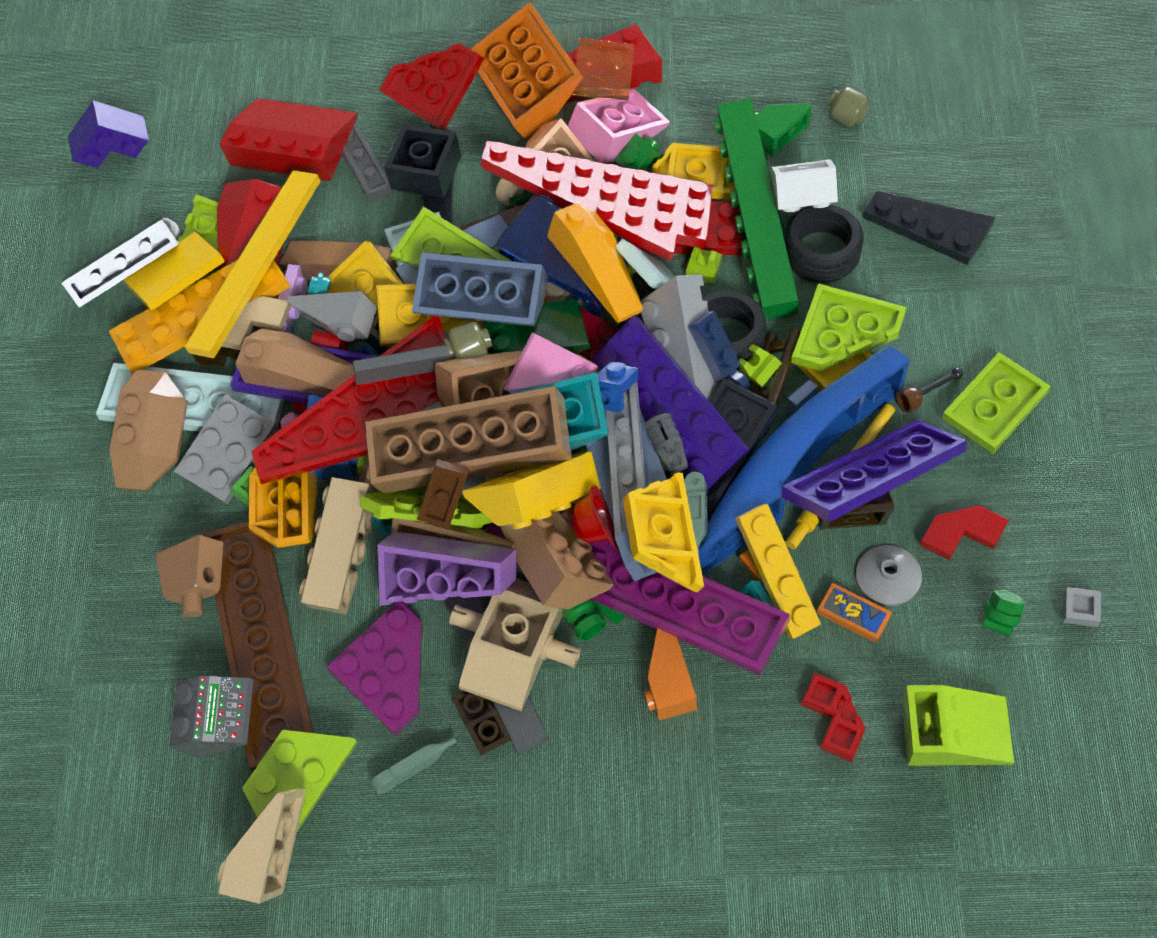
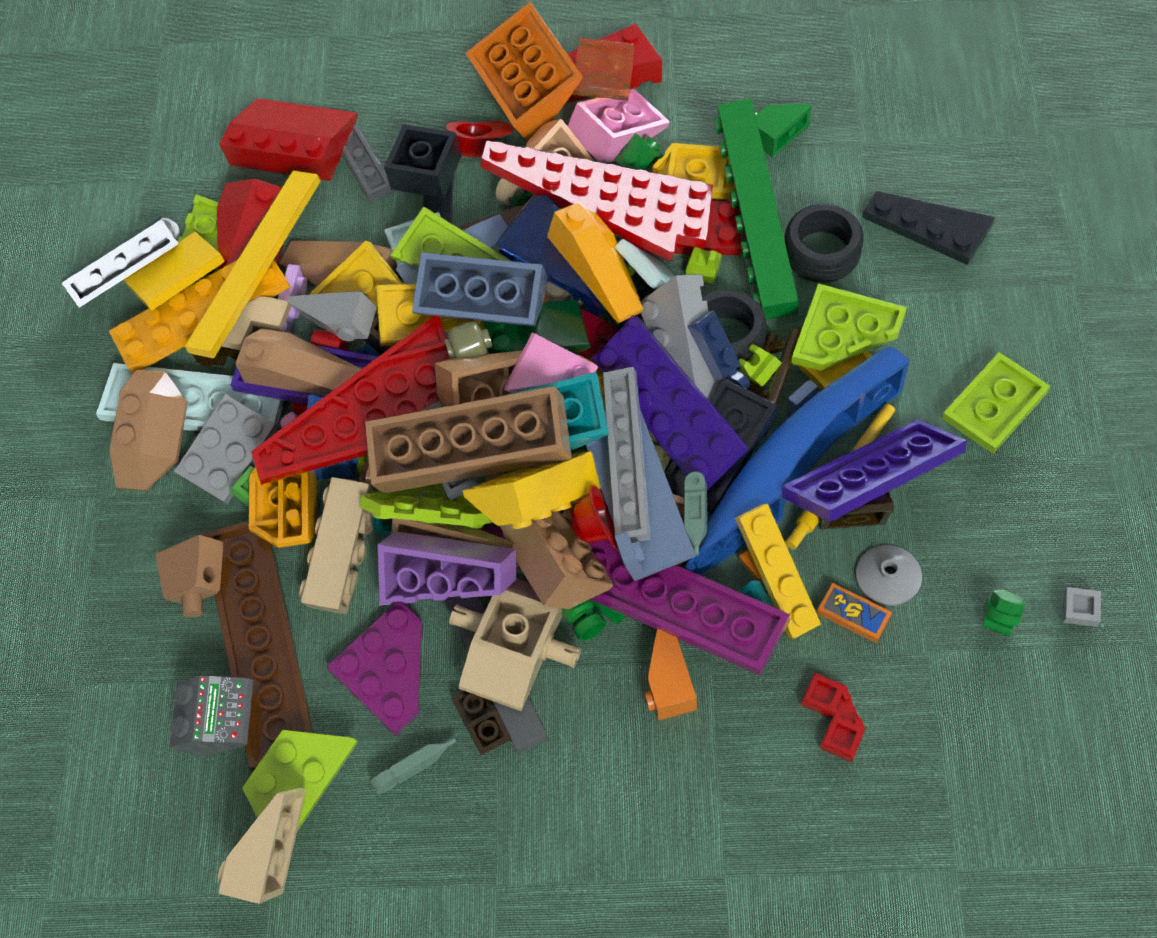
dark purple brick [68,101,149,168] -> none
teal plate [308,272,331,295] -> none
dark grey tile [353,345,450,385] -> none
red plate [379,43,485,131] -> none
reddish brown plate [417,459,469,530] -> none
blue bracket [597,362,638,413] -> none
yellow wing [623,473,704,592] -> none
dark grey hinge [644,413,688,475] -> none
white slope [769,159,838,212] -> none
olive head [827,86,871,128] -> none
reddish brown hinge [896,367,963,414] -> none
lime slope [902,685,1014,766] -> none
red tile [920,505,1009,561] -> none
none -> red piece [446,121,514,158]

